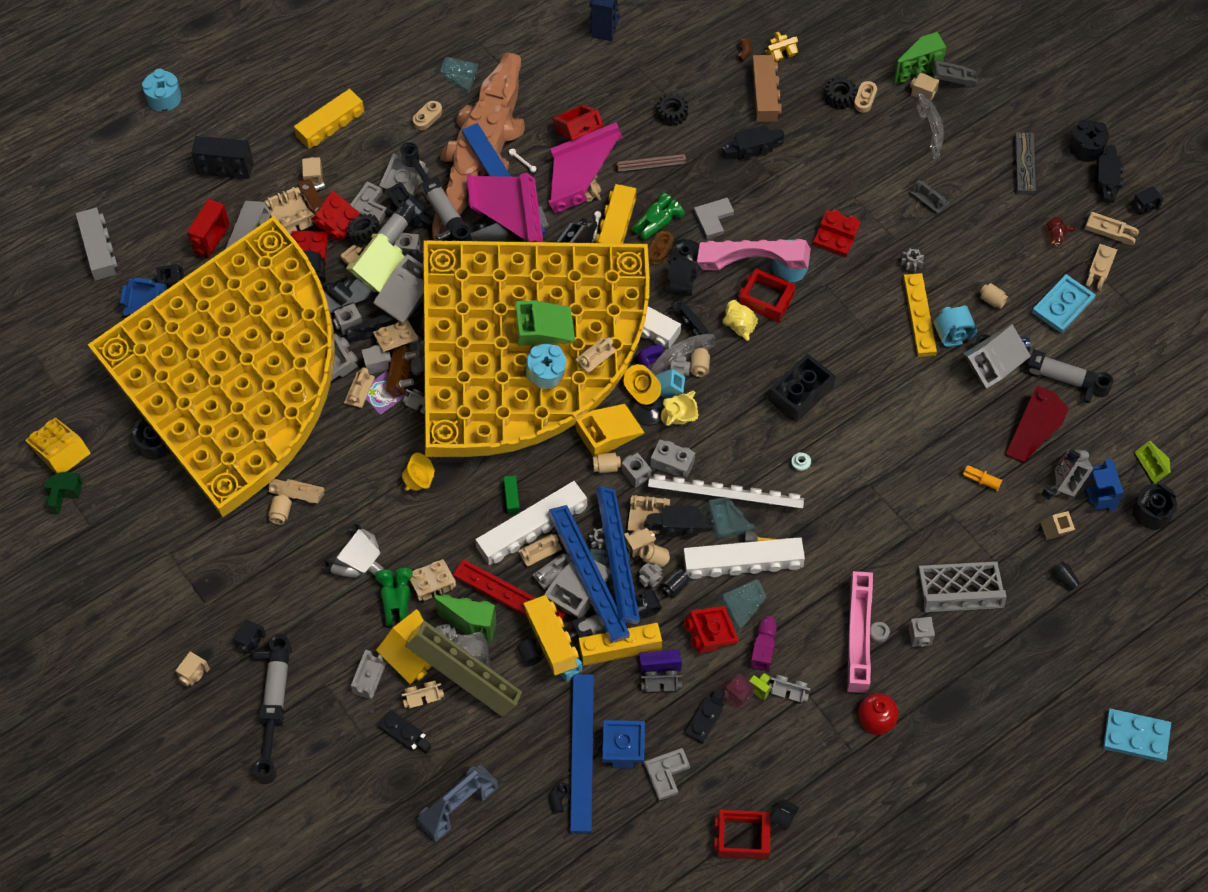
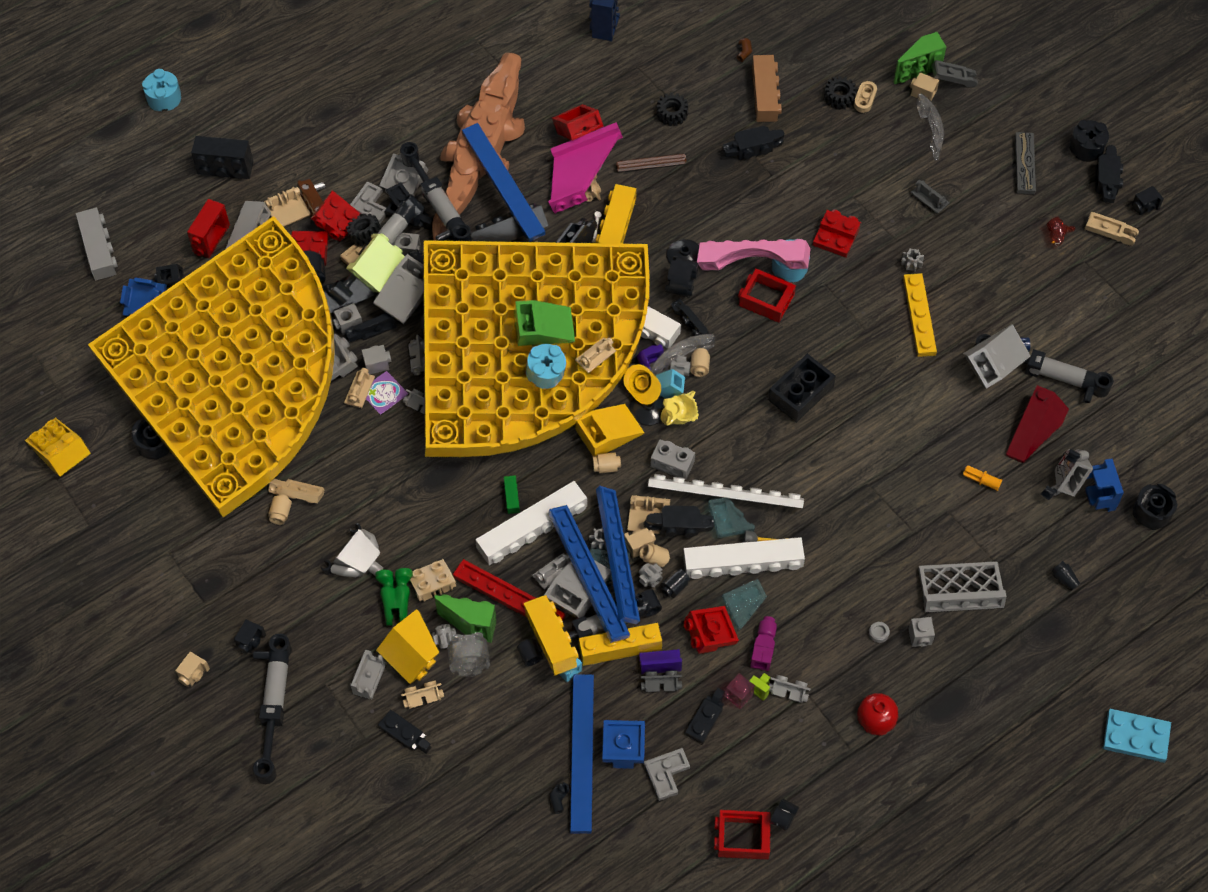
dark green brick [44,472,83,515] -> none
tan hinge [279,209,315,235] -> none
yellow brick [294,89,364,149] -> none
tan brick [302,157,323,185] -> none
tan hinge [373,320,418,352] -> none
reddish brown piece [385,346,419,398] -> none
yellow piece [402,453,434,491] -> none
olive brick [405,621,522,717] -> none
tan plate [413,101,442,130] -> none
sand blue wedge [417,763,498,842] -> none
clear light blue wing [440,57,479,94] -> none
dark pink piece [466,173,543,242] -> none
white hinge [509,149,536,173] -> none
tan hinge [518,534,562,567] -> none
light grey brick [622,453,651,488] -> none
green piece [631,192,685,241] -> none
clear orange plate [648,231,674,264] -> none
light grey tile [694,198,734,239] -> none
light yellow hair [722,300,758,341] -> none
yellow hips [765,32,798,62] -> none
light aqua plate [792,453,811,471] -> none
bright pink arch [847,571,873,694] -> none
medium azure brick [934,306,977,347] -> none
tan brick [980,283,1008,309] -> none
medium azure plate [1032,274,1096,334] -> none
tan brick [1040,511,1075,540] -> none
tan hinge [1086,244,1117,291] -> none
lime slope [1135,441,1171,484] -> none

